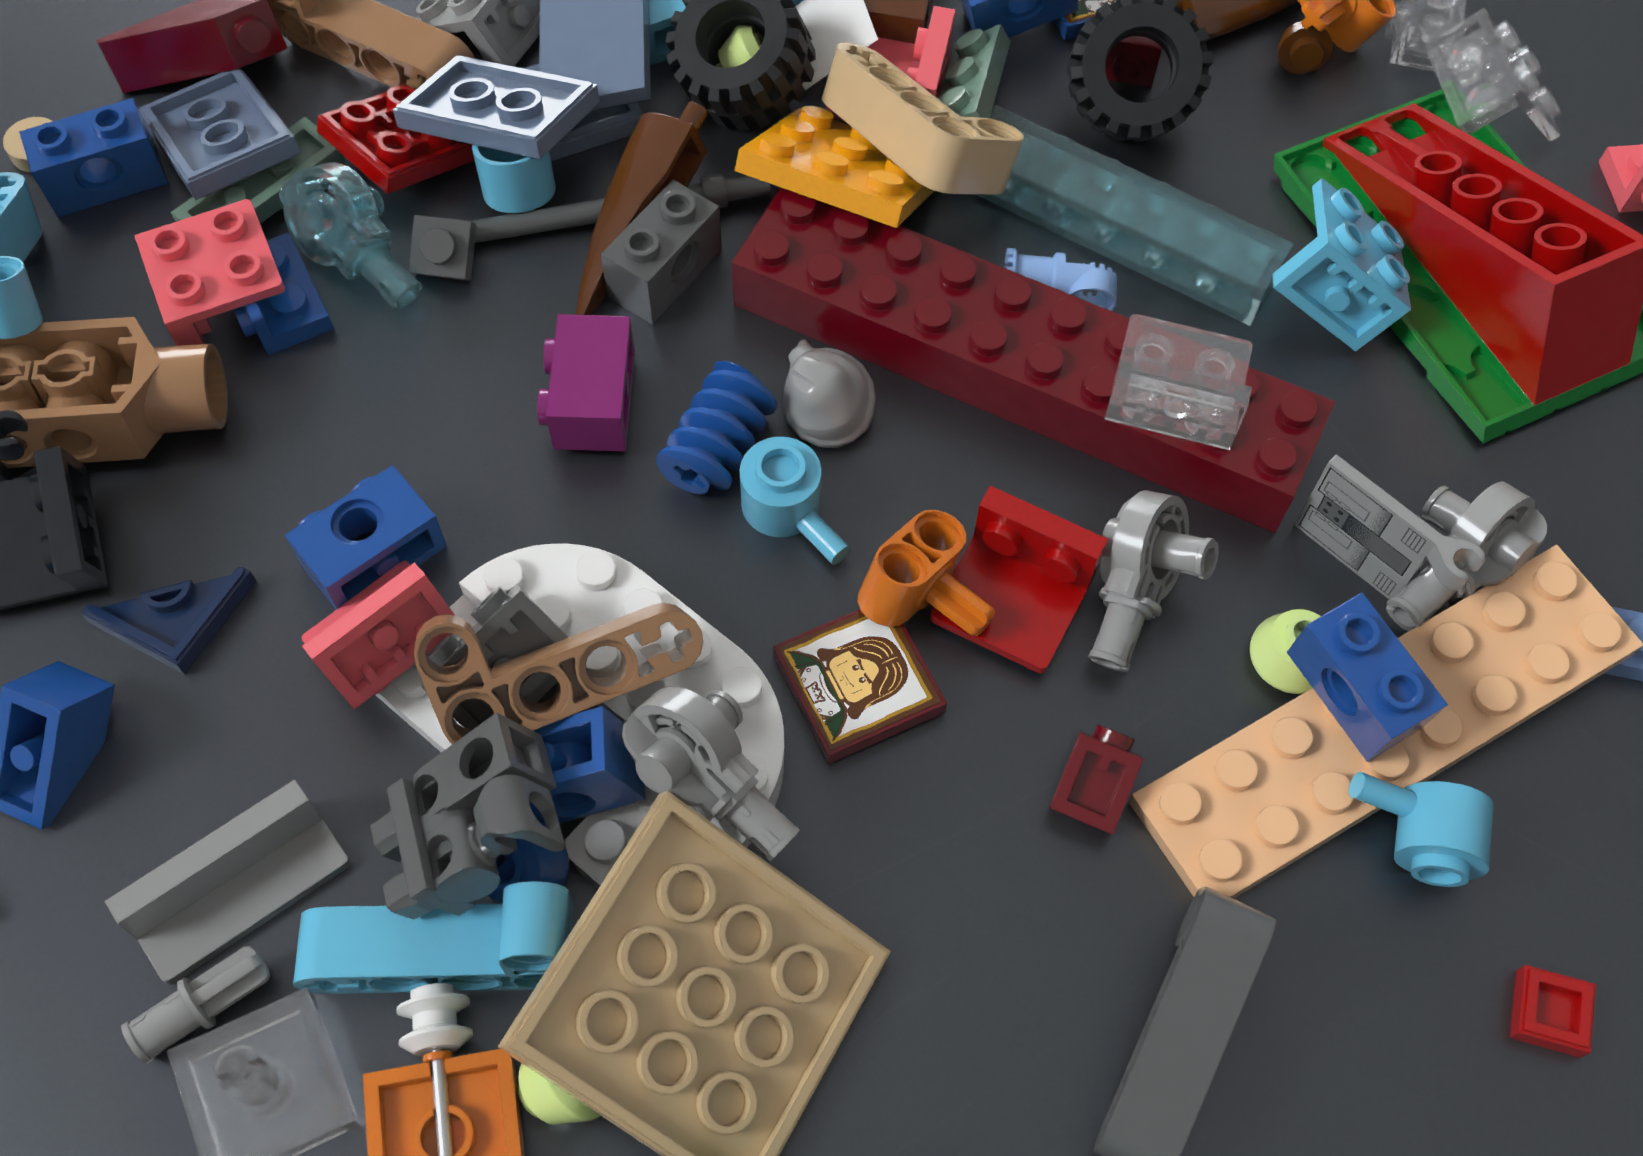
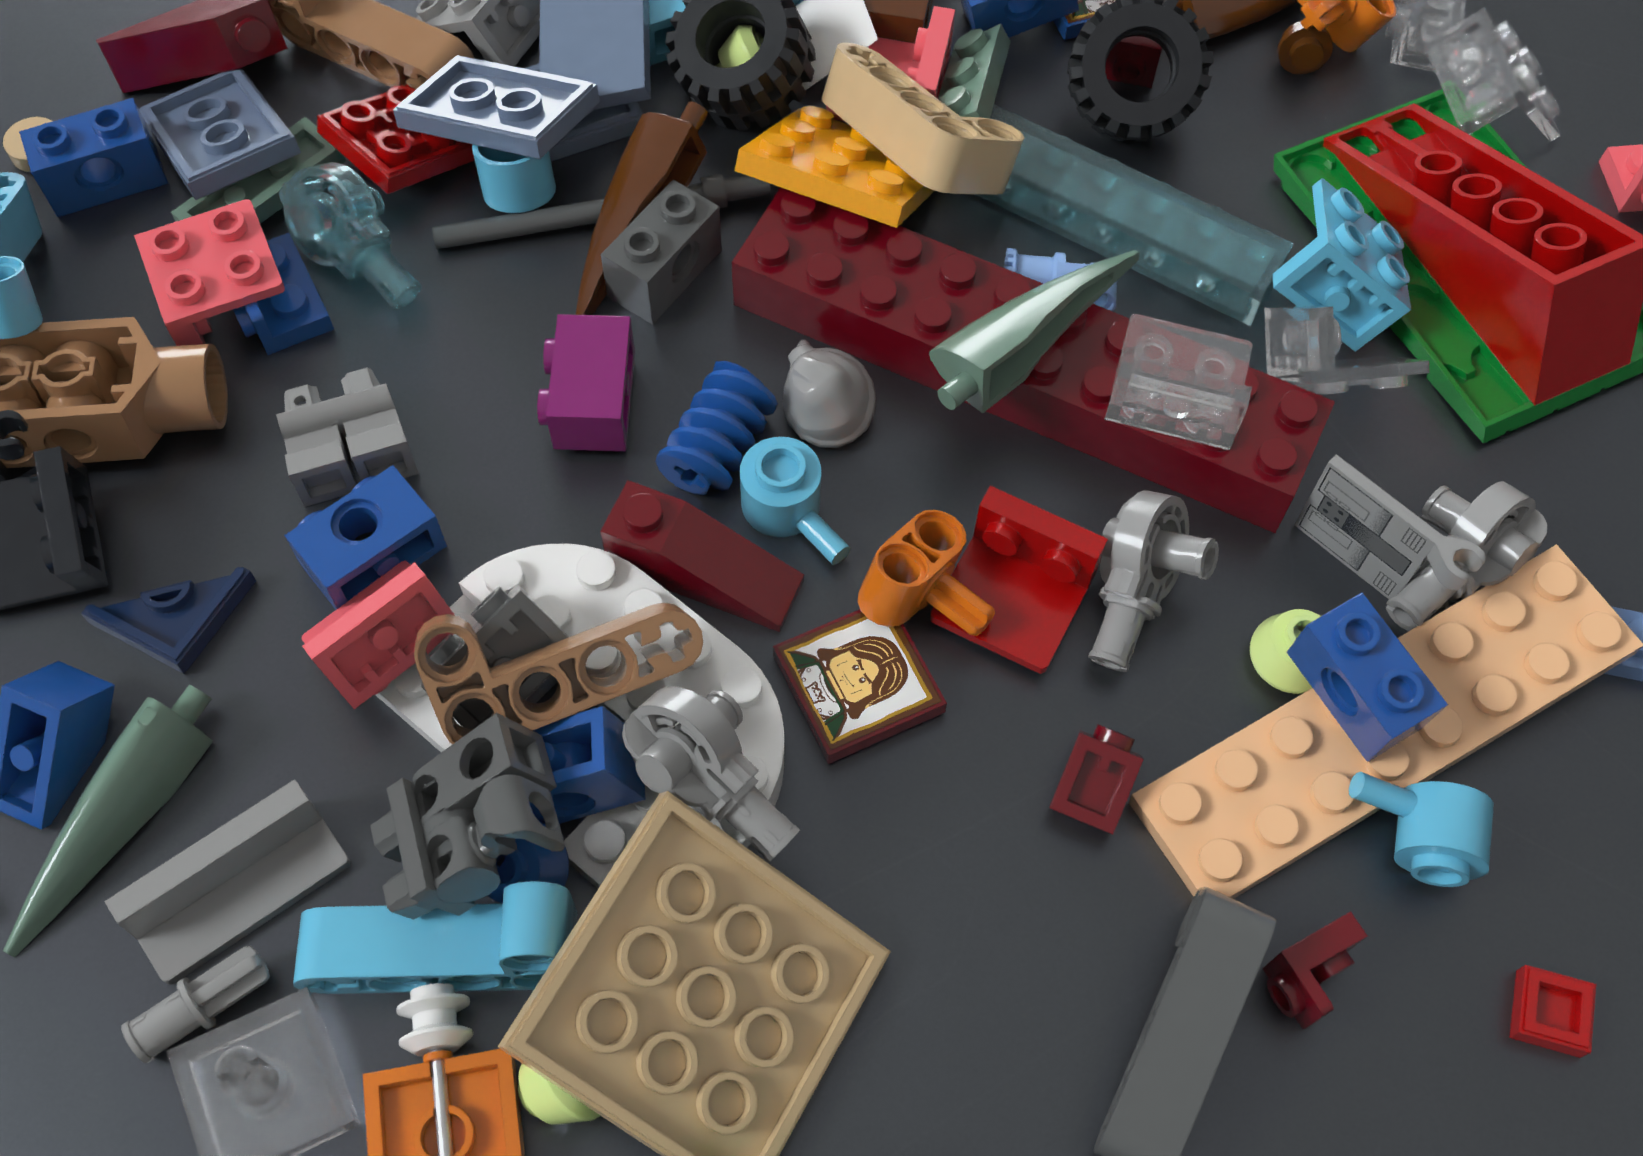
dark grey plate [409,215,477,281] -> none
none -> sand green piece [3,685,213,957]
none -> light grey hips [276,368,419,507]
none -> dark red slope [600,480,804,632]
none -> sand green piece [929,250,1140,413]
none -> dark red bracket [1262,911,1367,1029]
none -> clear bracket [1264,306,1430,394]

